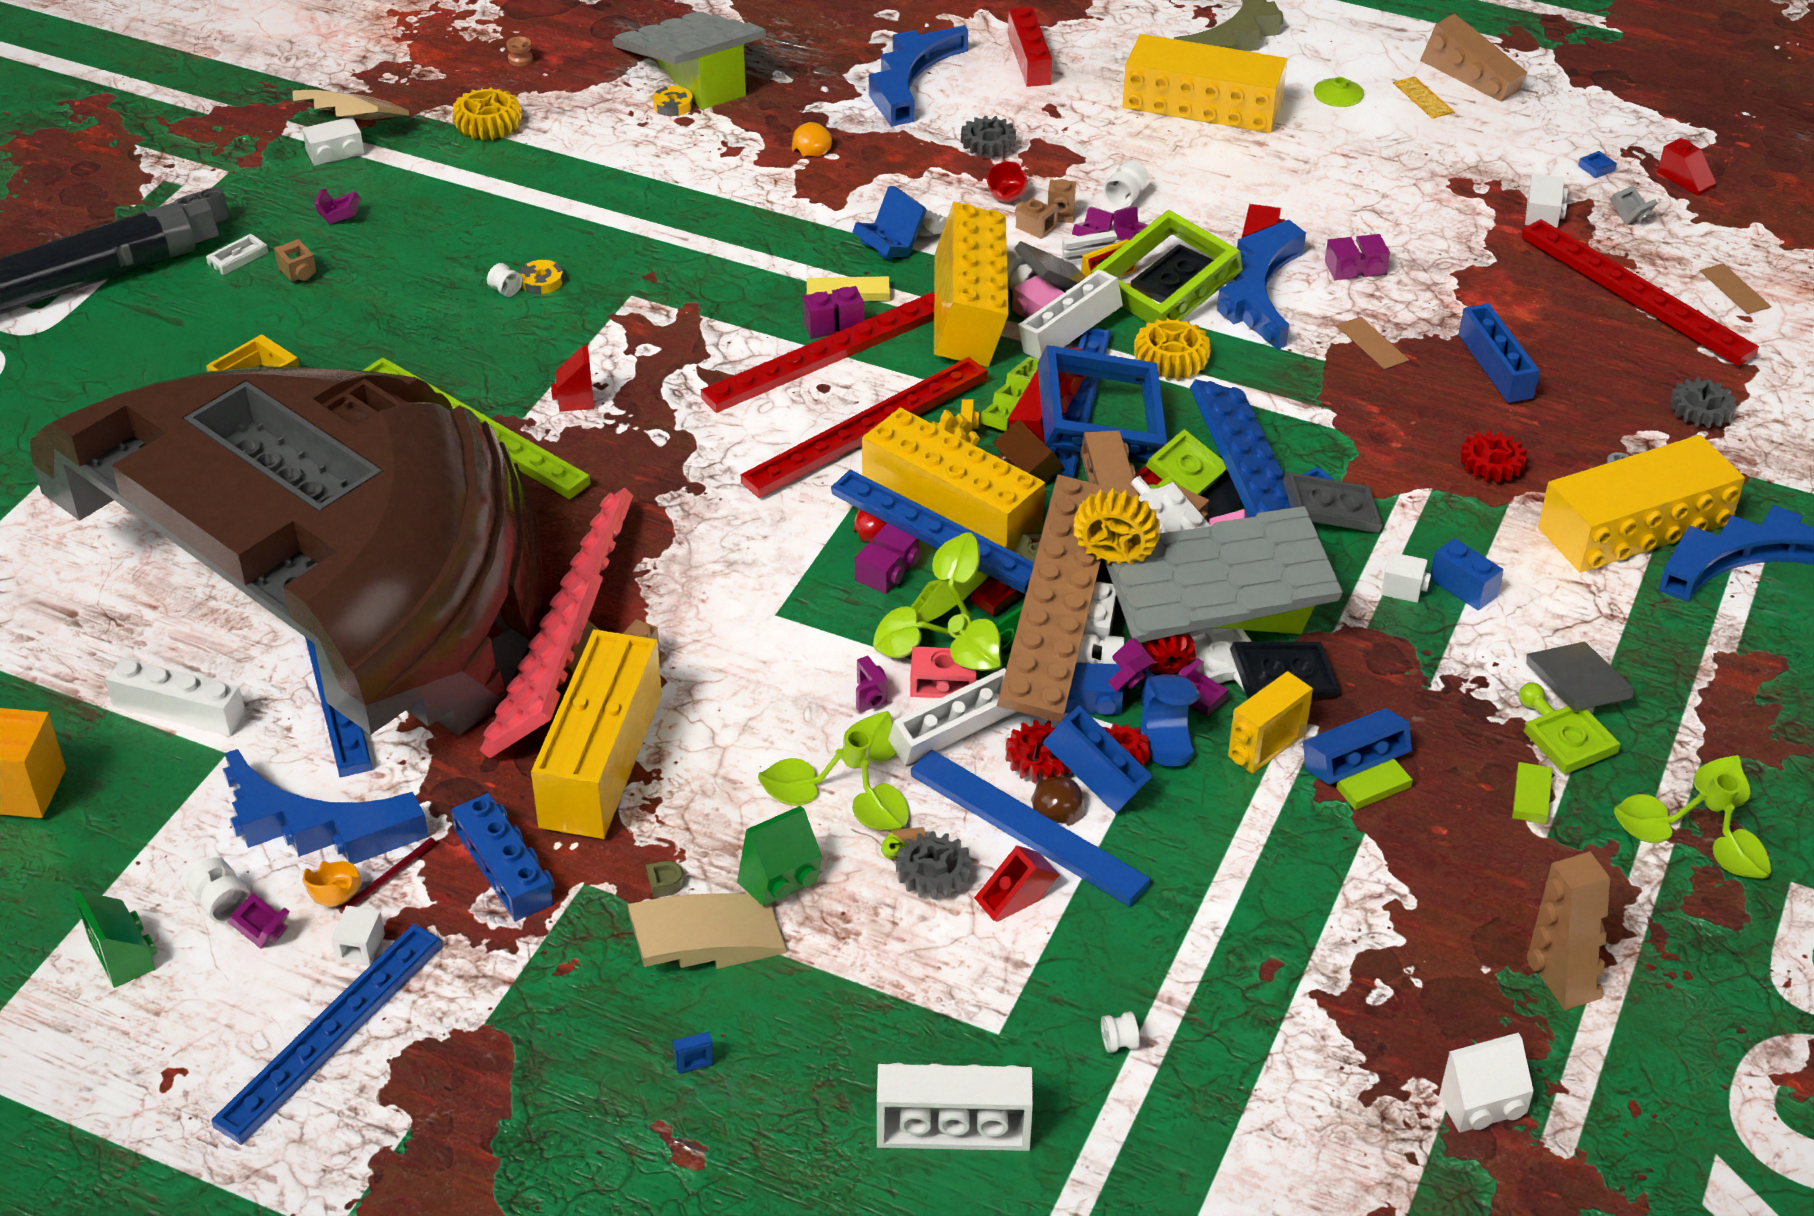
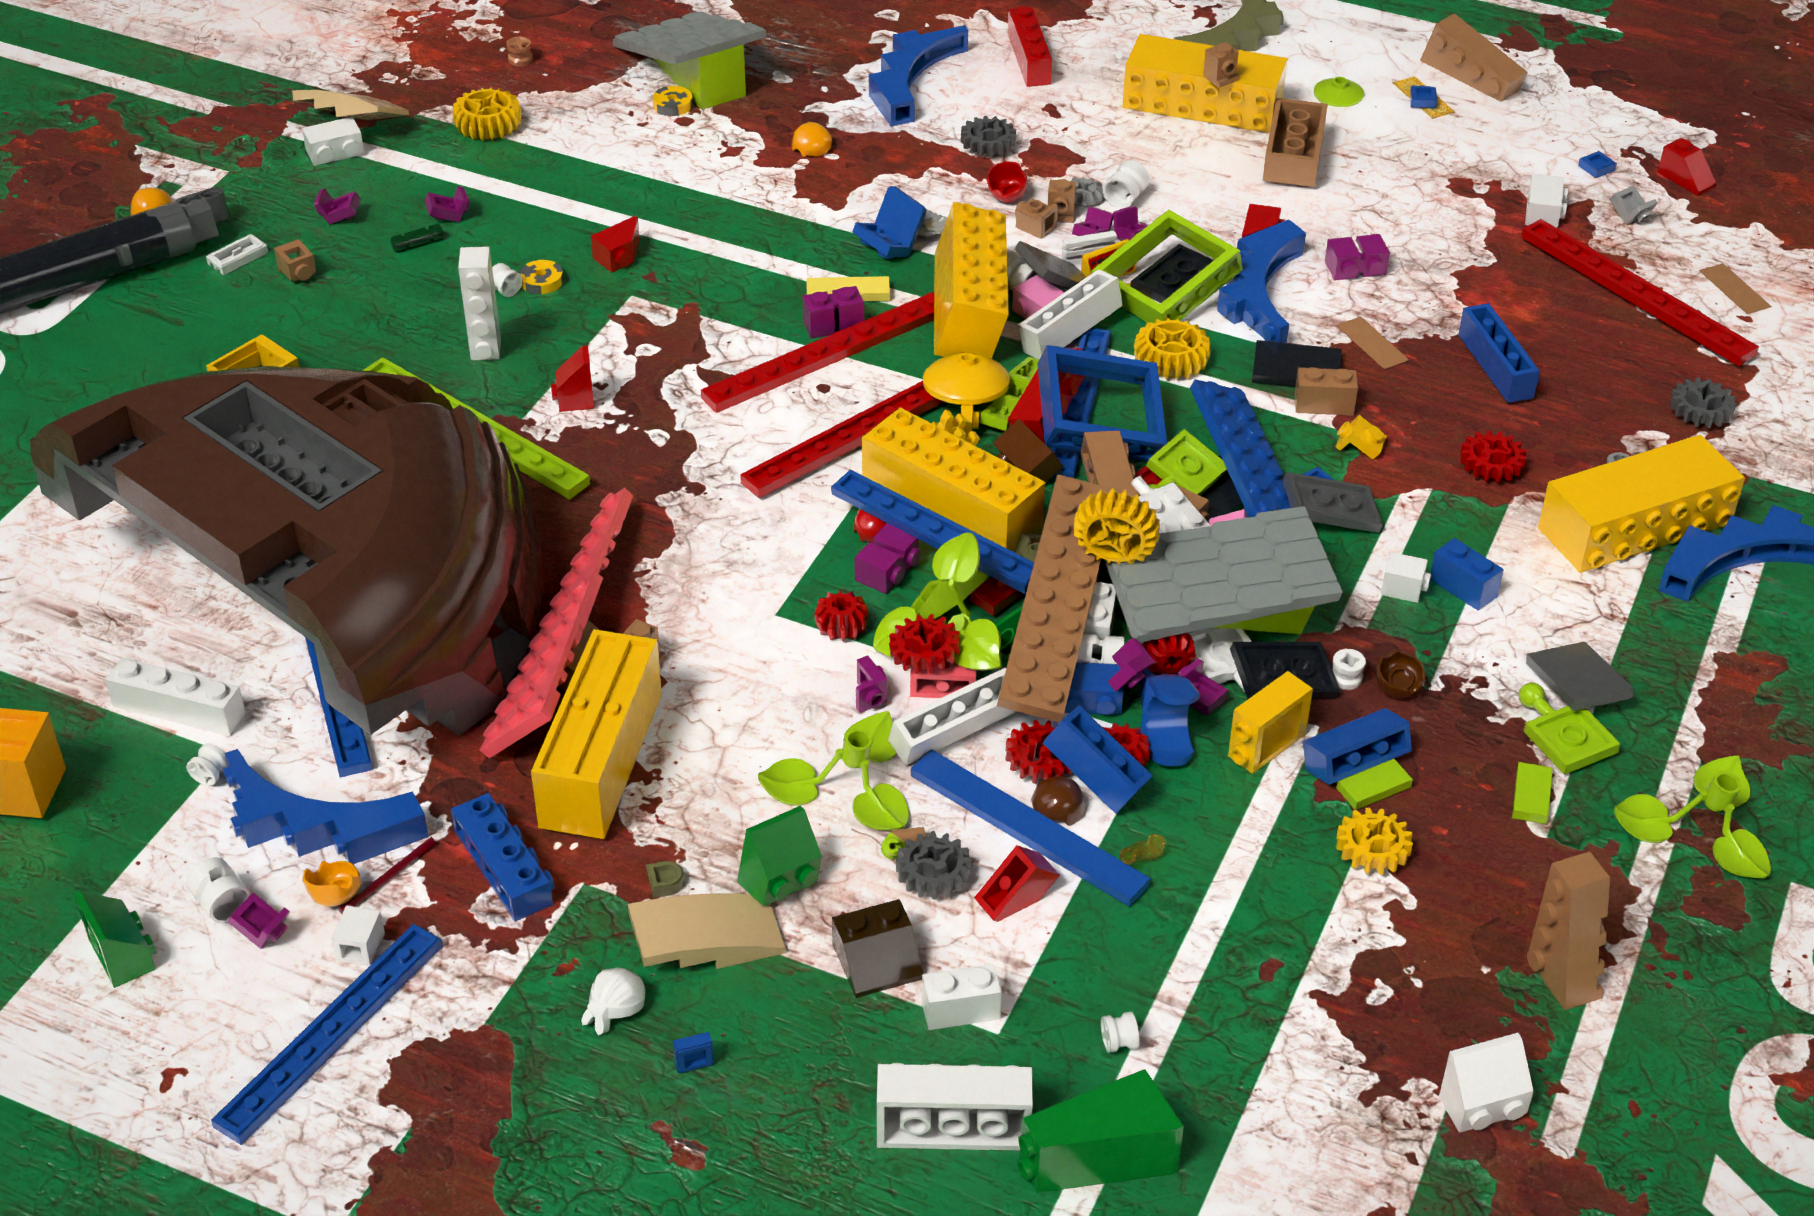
none -> light orange hair [130,187,173,215]
none -> white wheel [186,743,228,786]
none -> dark green axle [390,224,444,252]
none -> magenta bracket [425,186,469,222]
none -> white brick [458,247,501,360]
none -> white piece [581,968,646,1035]
none -> red slope [591,216,640,273]
none -> red gear [814,590,869,642]
none -> dark brown slope [832,899,924,998]
none -> red gear [889,614,960,674]
none -> white brick [922,964,1002,1030]
none -> yellow dish [923,353,1010,405]
none -> green slope [1017,1069,1184,1193]
none -> light grey gear [1071,177,1104,206]
none -> clear yellow arm [1120,834,1166,865]
none -> medium nougat brick [1203,42,1240,88]
none -> black tile [1252,340,1342,387]
none -> medium nougat brick [1262,98,1328,187]
none -> medium nougat brick [1294,367,1358,416]
none -> white wheel [1332,649,1366,690]
none -> yellow bracket [1335,415,1386,460]
none -> yellow gear [1336,808,1413,875]
none -> reddish brown hair [1375,650,1426,699]
none -> blue tile [1410,85,1437,108]

